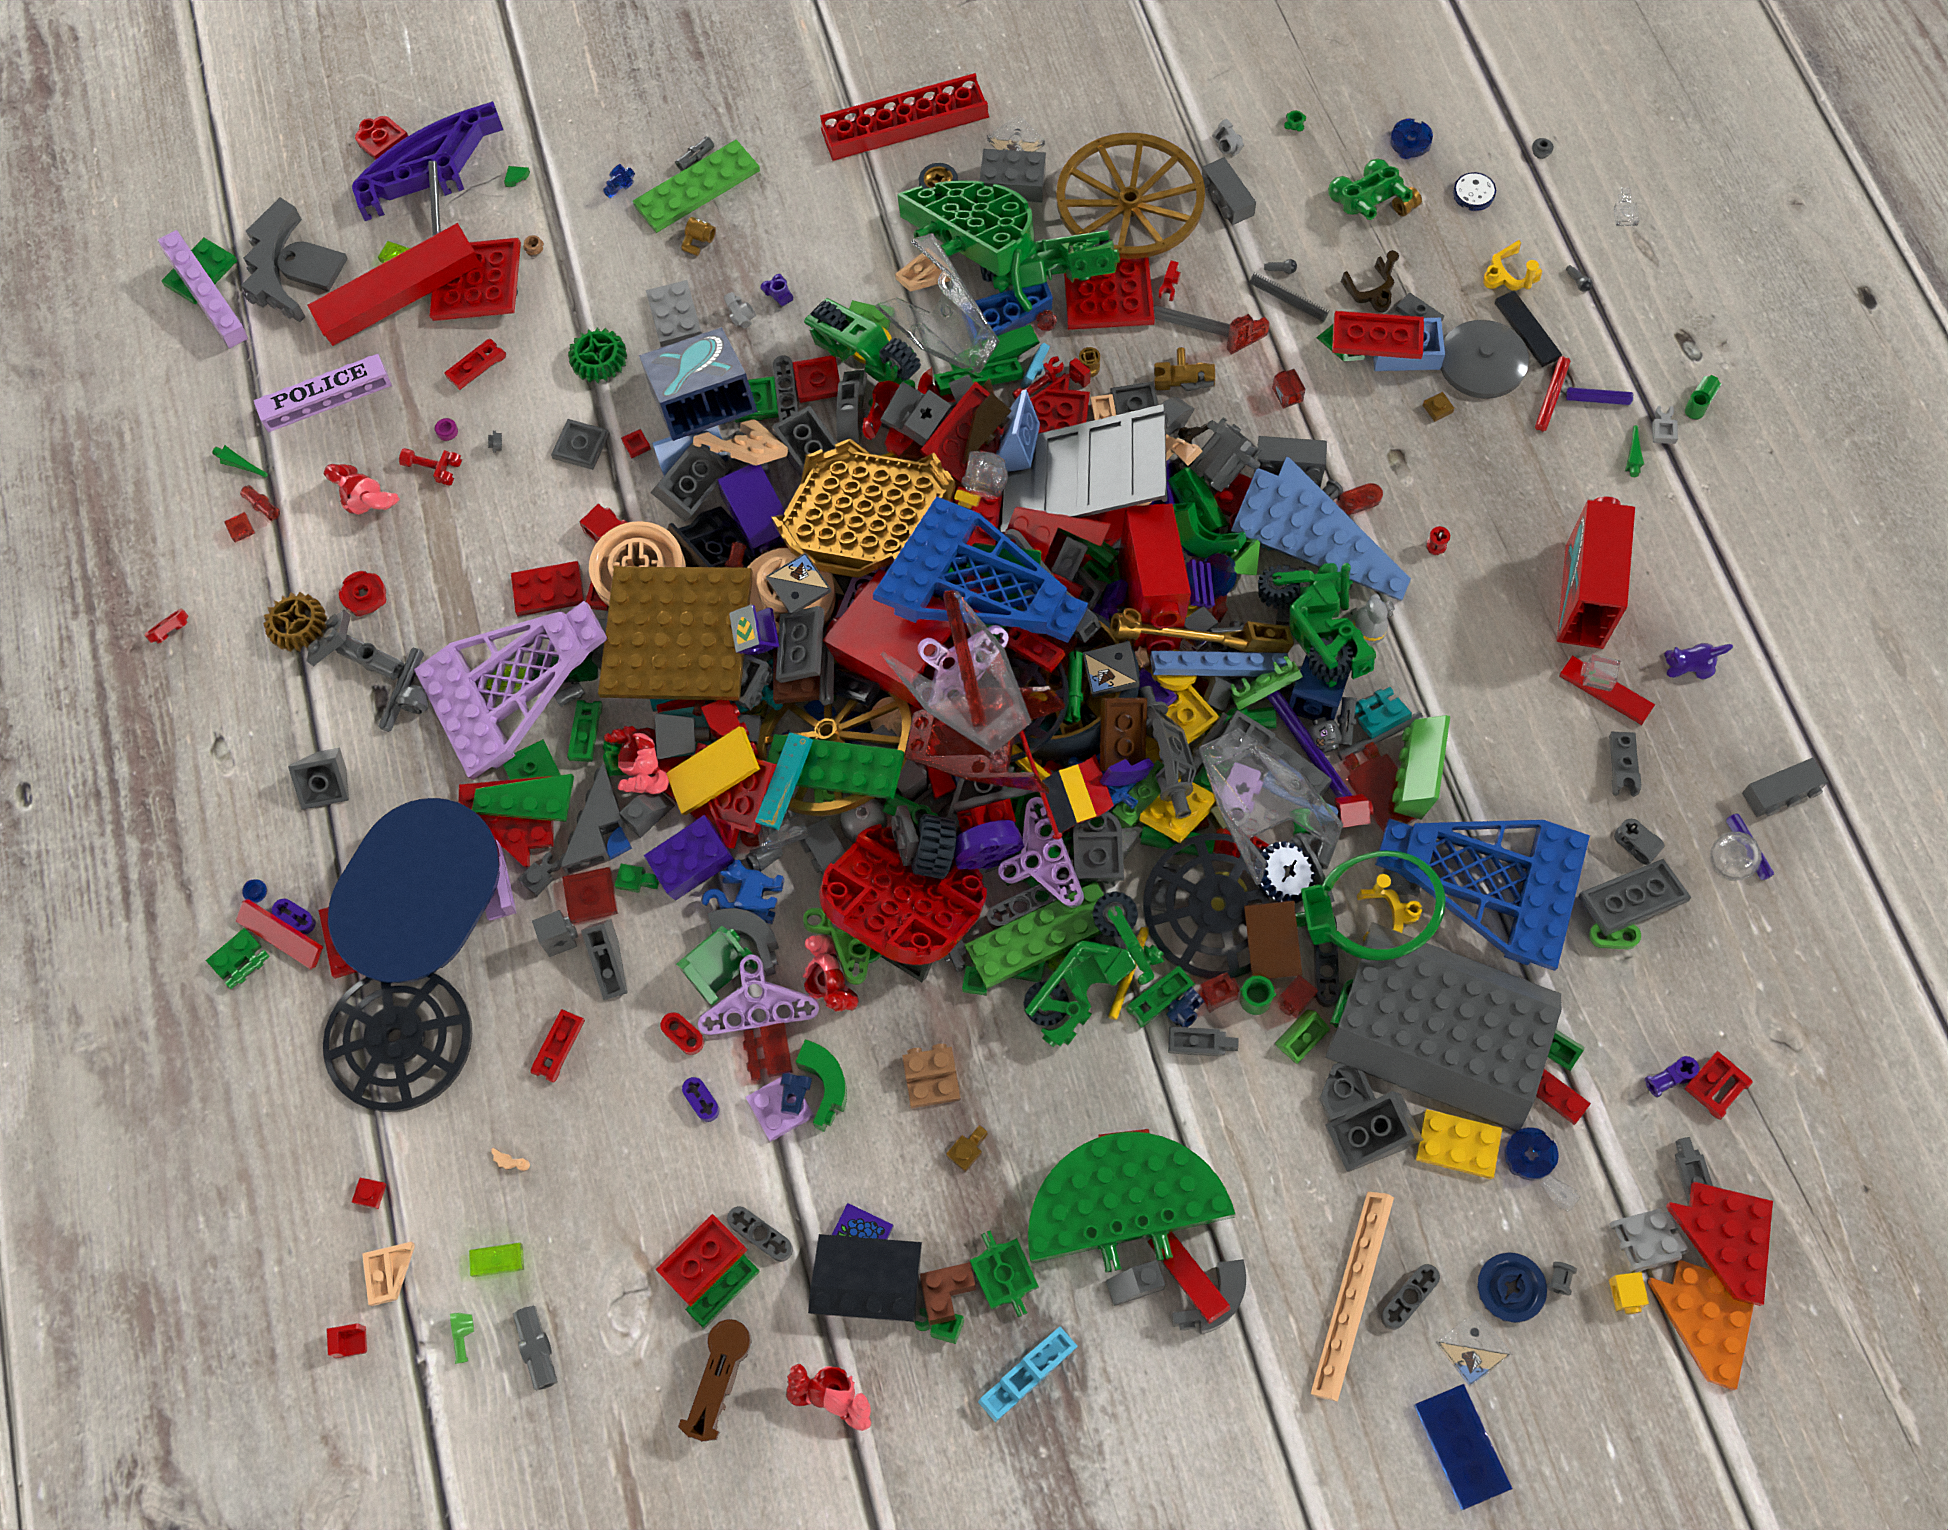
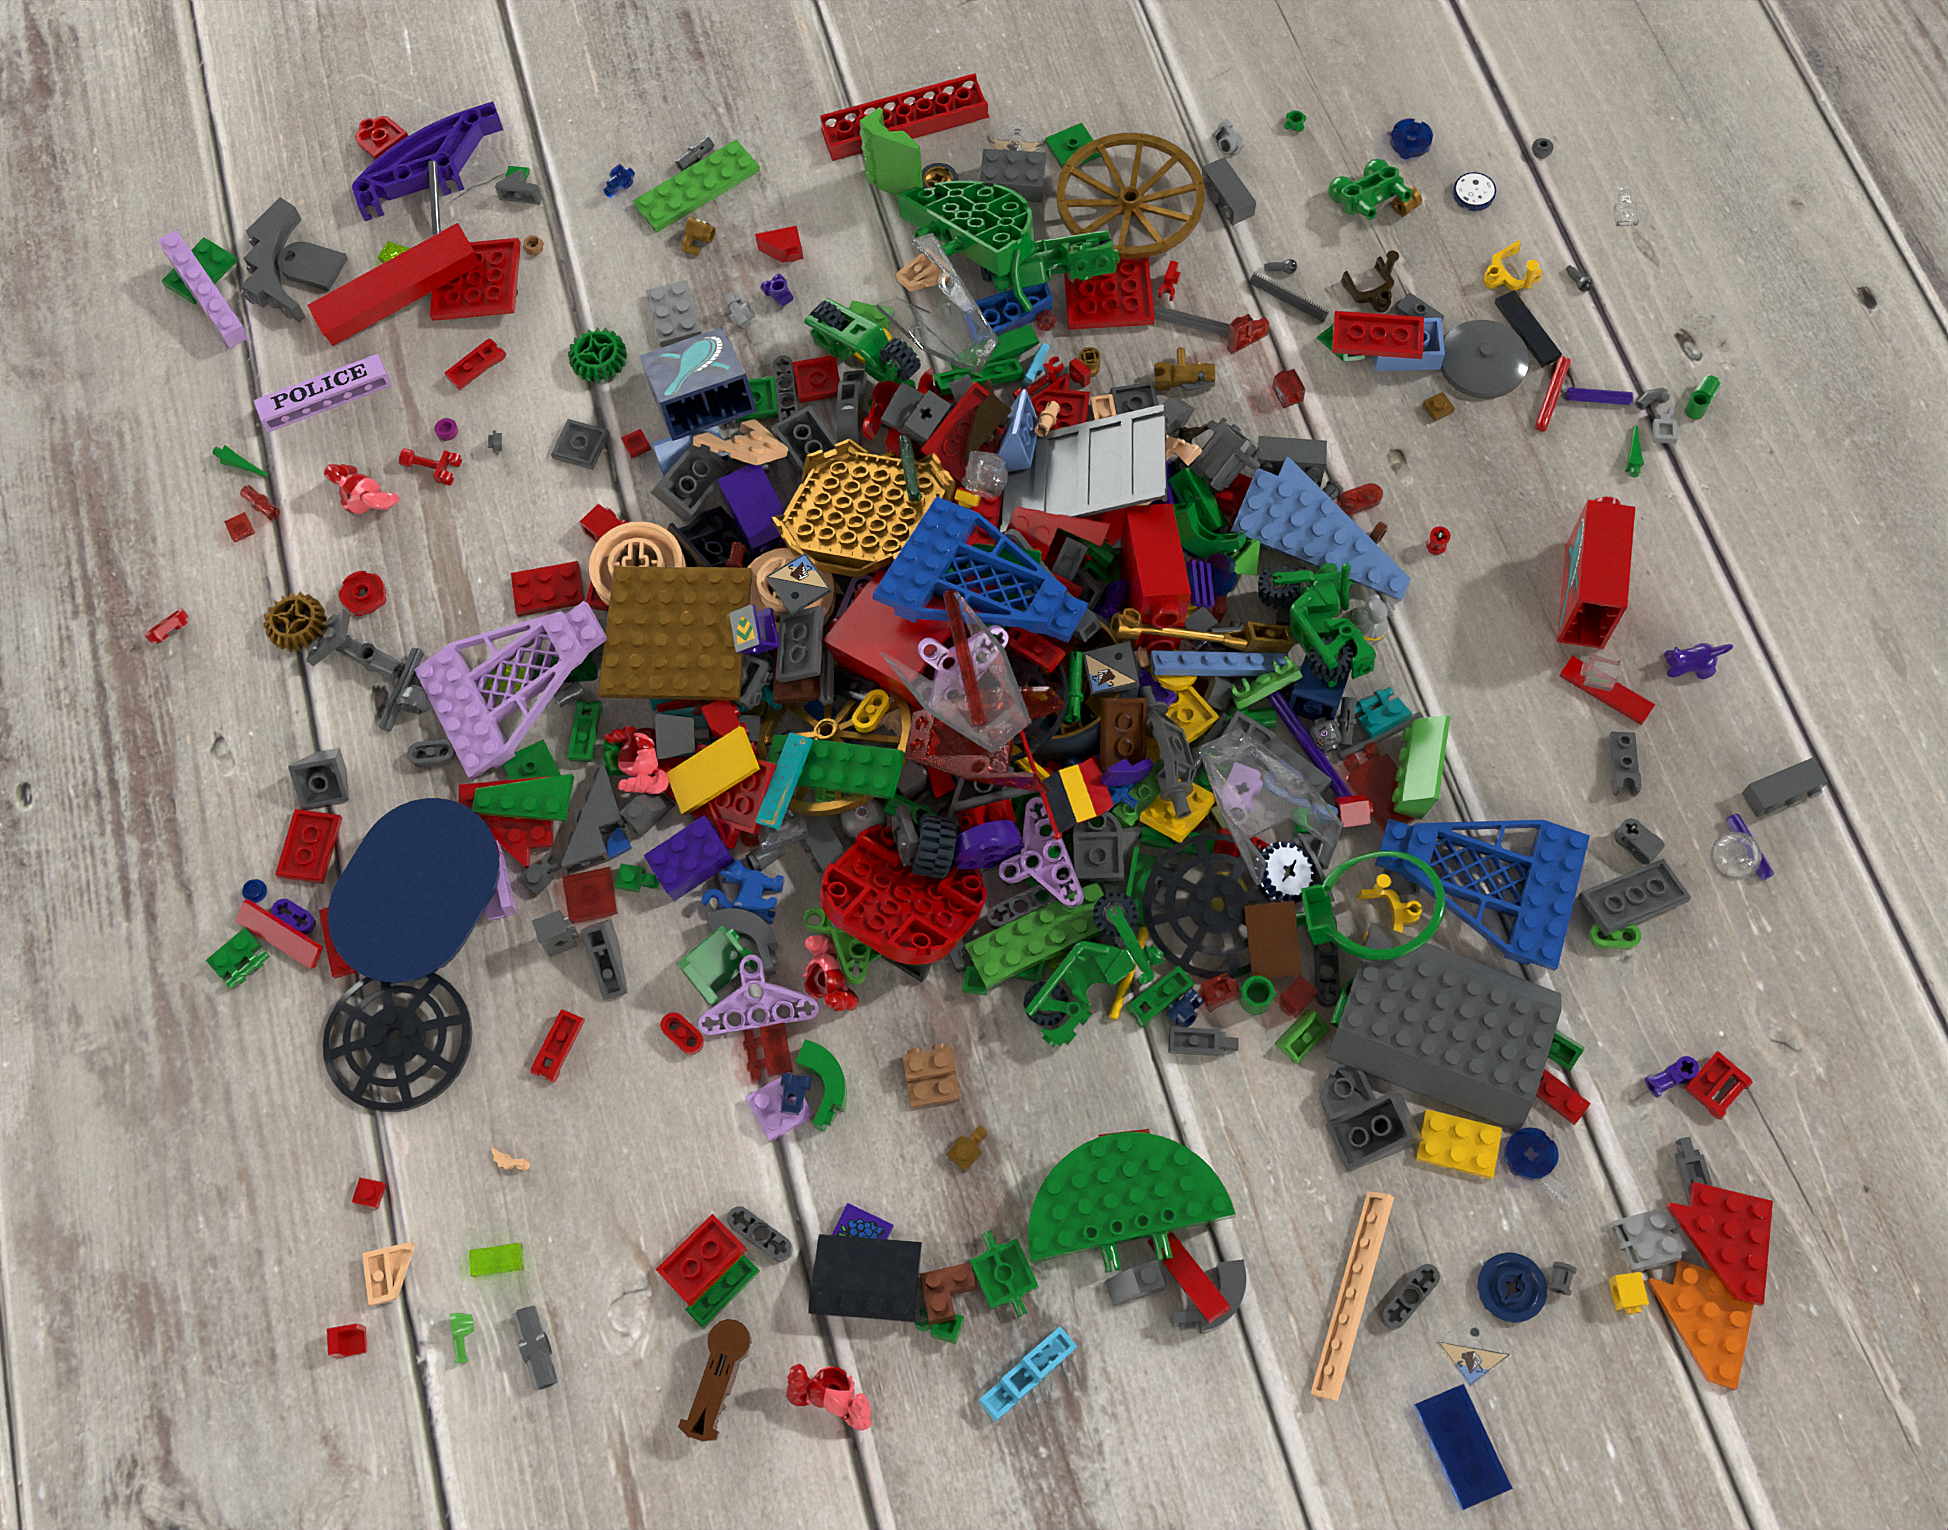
dark purple beam [682,1077,720,1122] -> none
none -> red tile [275,809,343,884]
none -> dark grey plate [407,739,456,767]
none -> dark grey slope [495,170,542,205]
none -> red slope [755,225,804,263]
none -> yellow plate [852,689,890,733]
none -> bright green piece [860,107,923,195]
none -> clear green axle [898,434,921,502]
none -> light nougat pin [1034,401,1060,437]
none -> green plate [1045,122,1101,169]
none -> green panel [1123,846,1158,927]
none -> reddish brown tile [1369,521,1388,544]
none -> dark grey arm [1635,387,1670,410]

